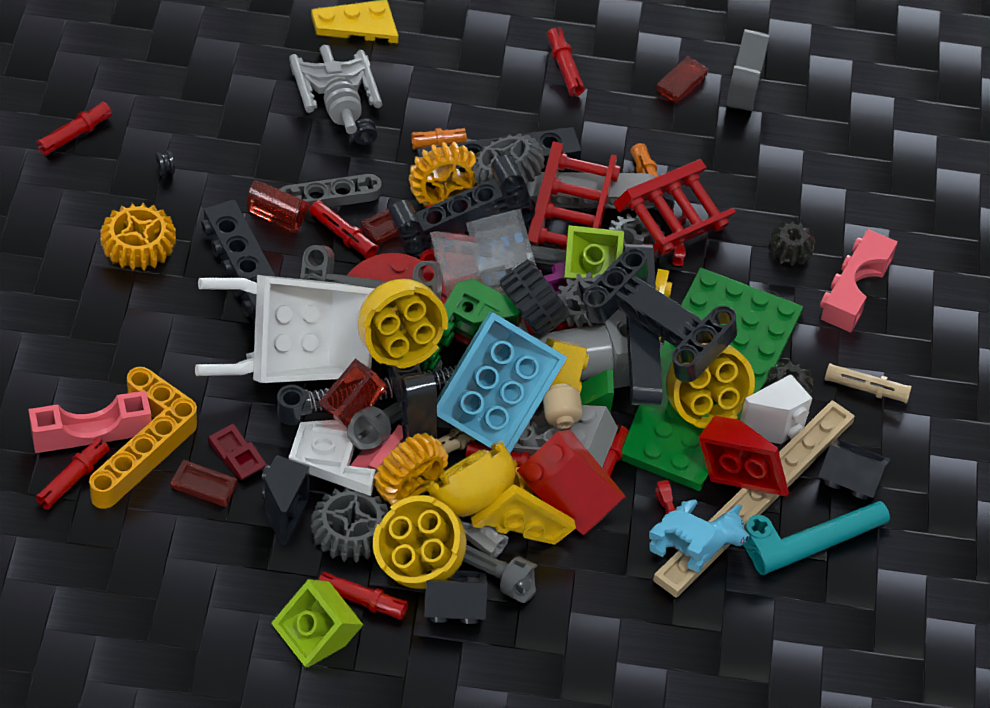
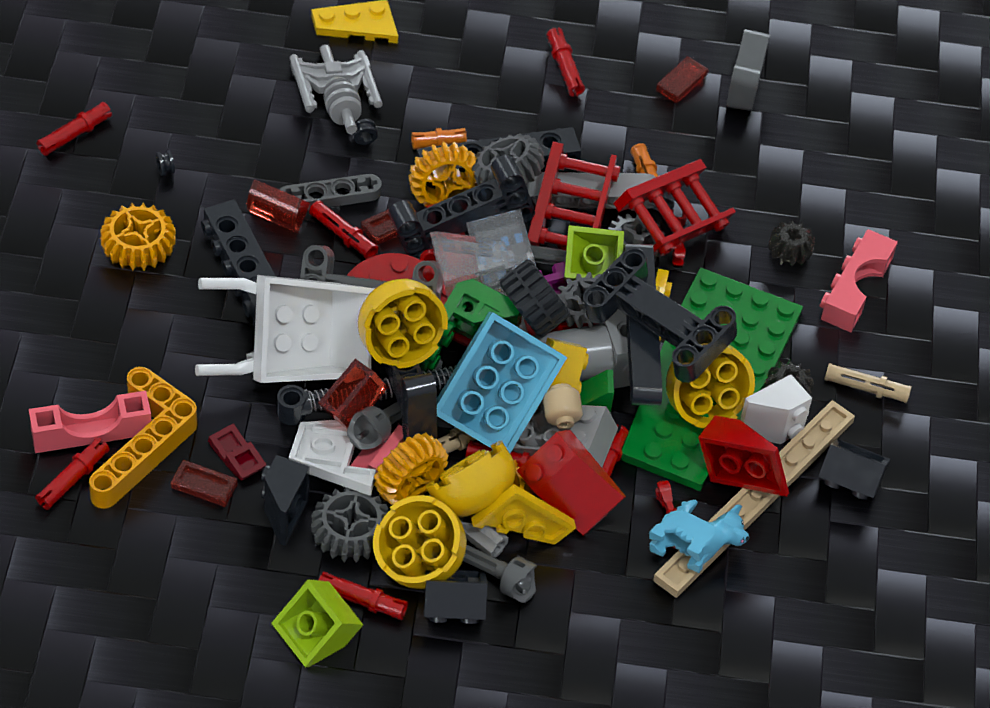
teal axle [743,501,890,575] -> none

